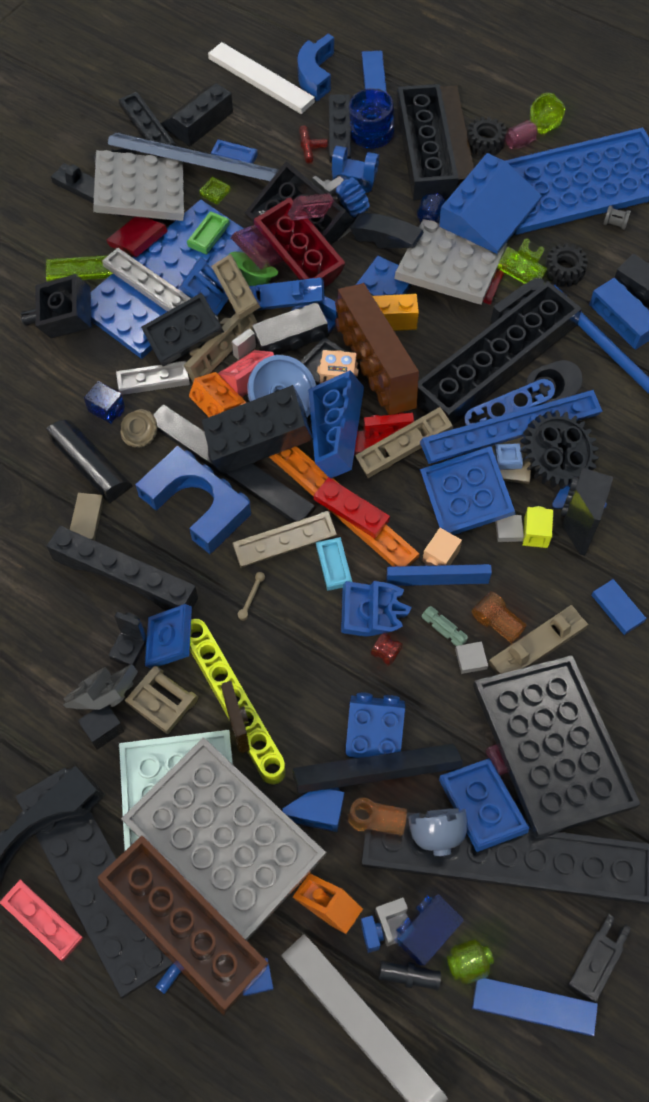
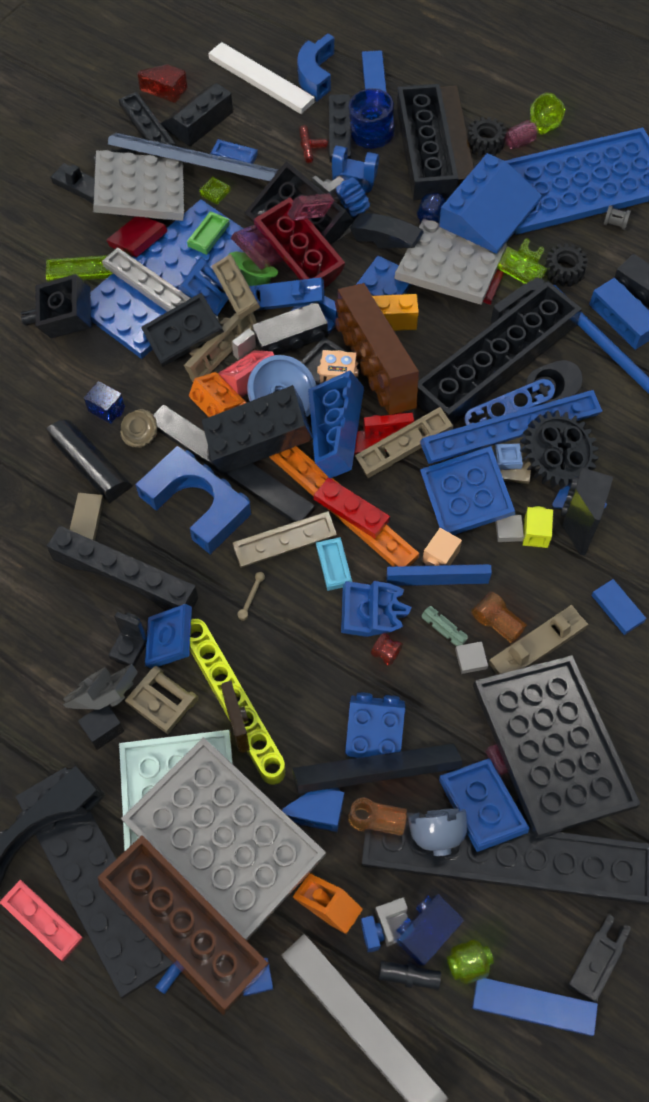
light grey tile [116,361,190,395] -> none
none -> clear red slope [137,64,187,103]

